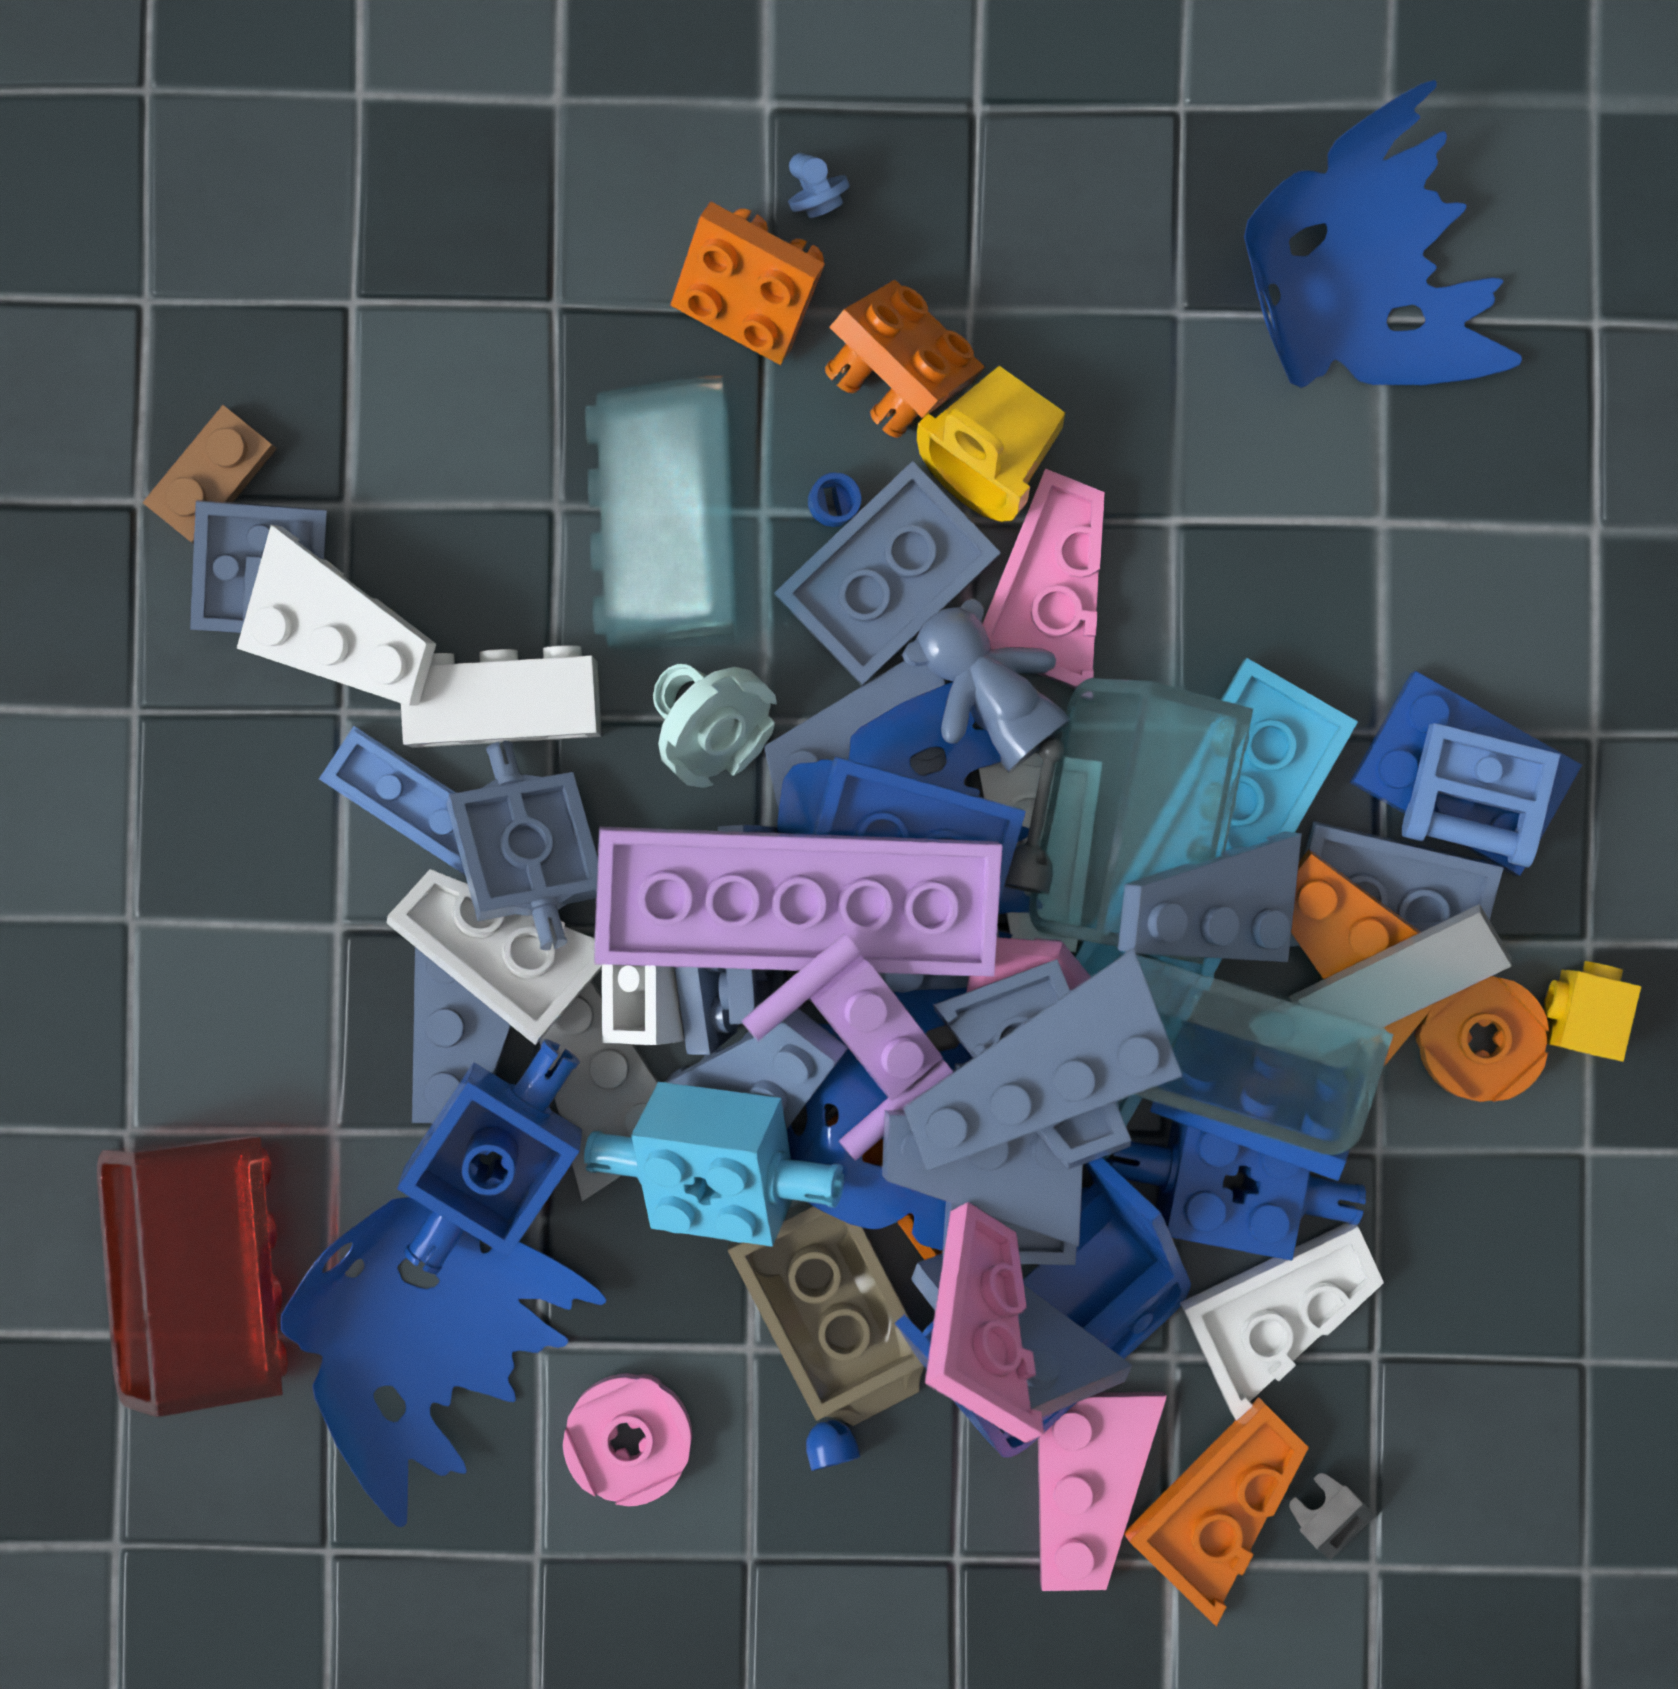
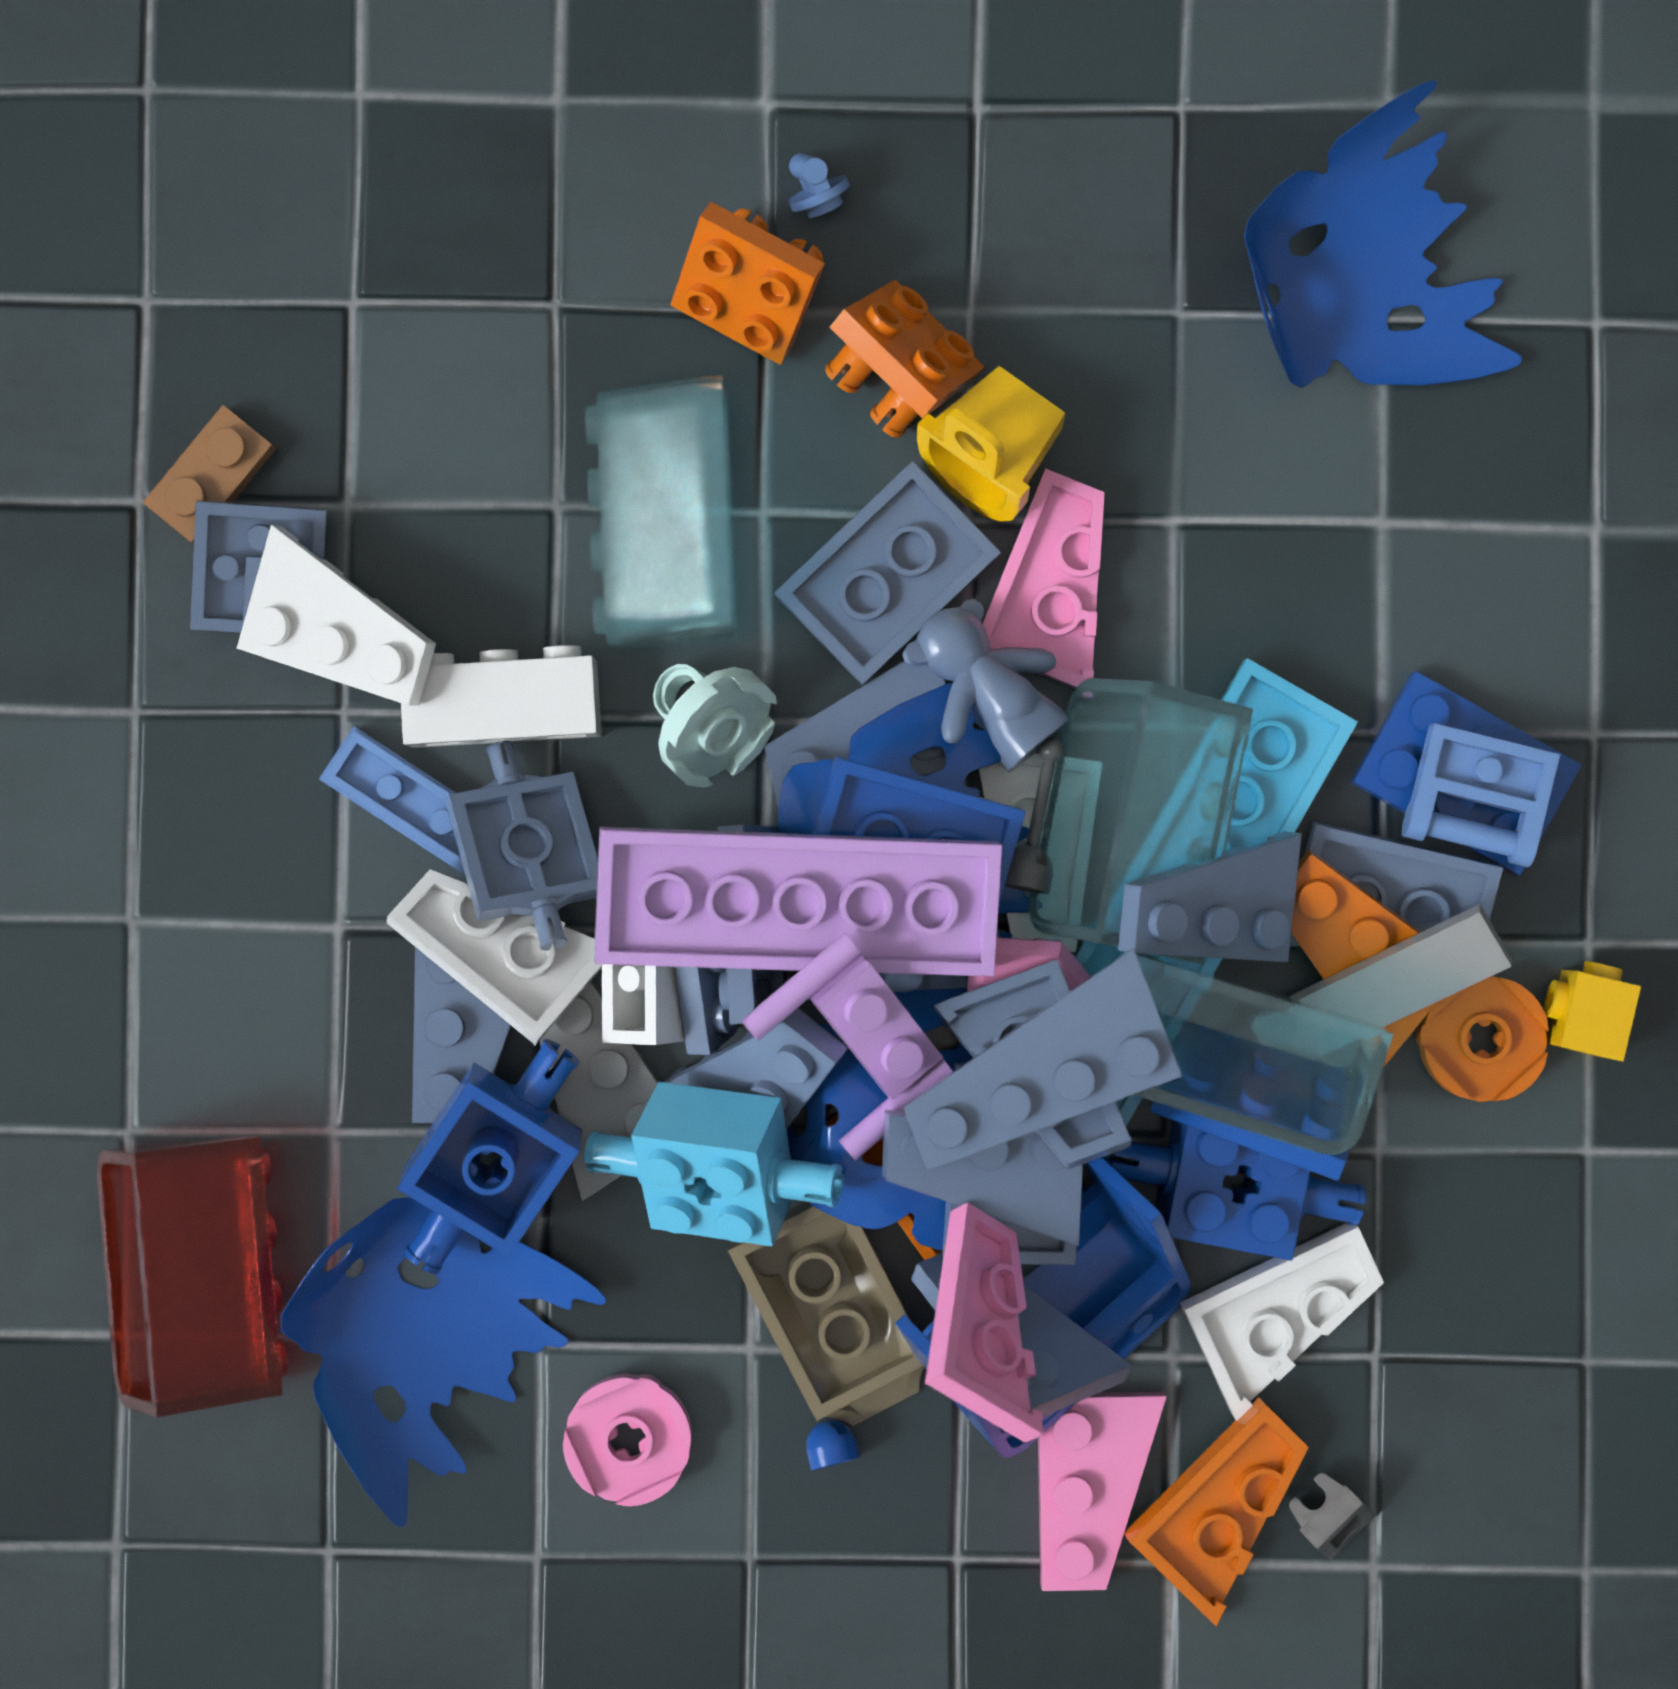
blue hinge [808,473,861,527] -> none

